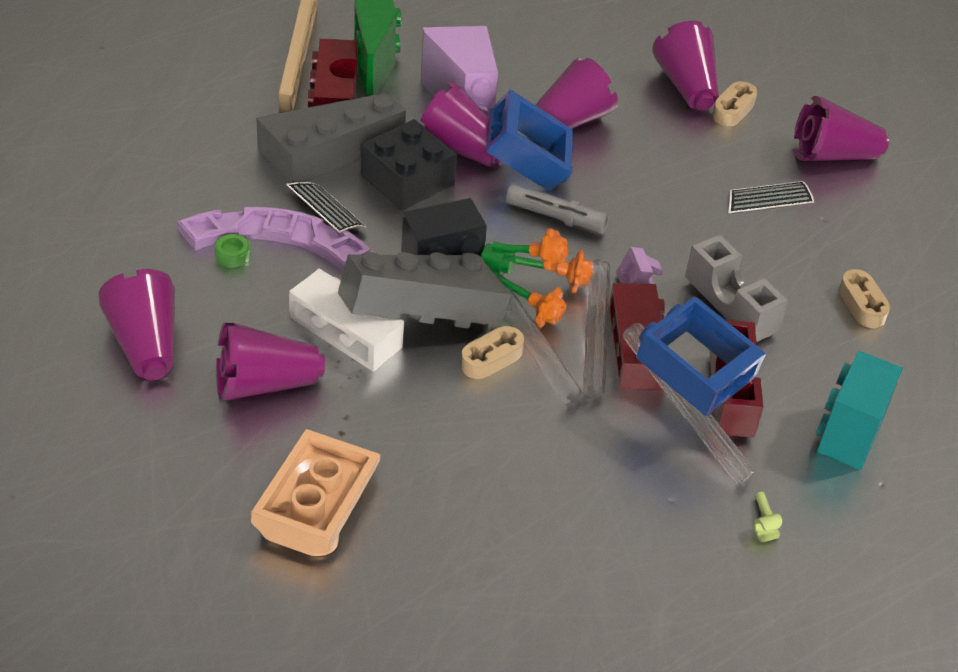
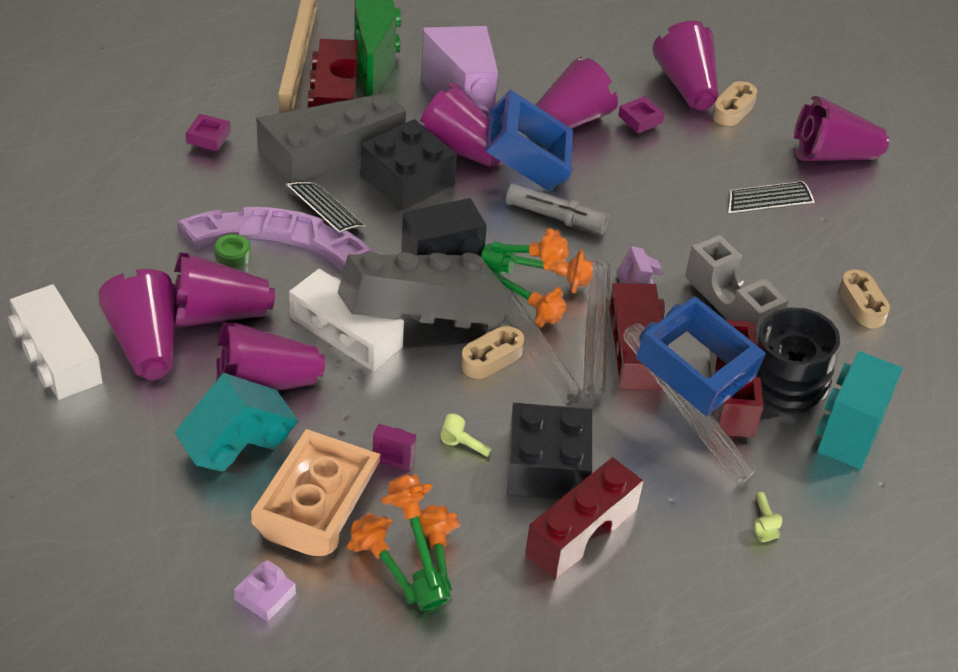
none -> white brick [7,284,103,400]
none -> magenta cone [172,252,275,327]
none -> teal brick [174,373,299,472]
none -> magenta plate [186,113,231,151]
none -> lavender tile [234,560,296,622]
none -> plant [347,473,460,611]
none -> magenta plate [372,424,417,472]
none -> yellowish green hand [440,414,492,457]
none -> black brick [506,403,592,499]
none -> dark red arch [525,457,644,580]
none -> magenta plate [618,96,665,133]
none -> black wheel [756,307,840,409]

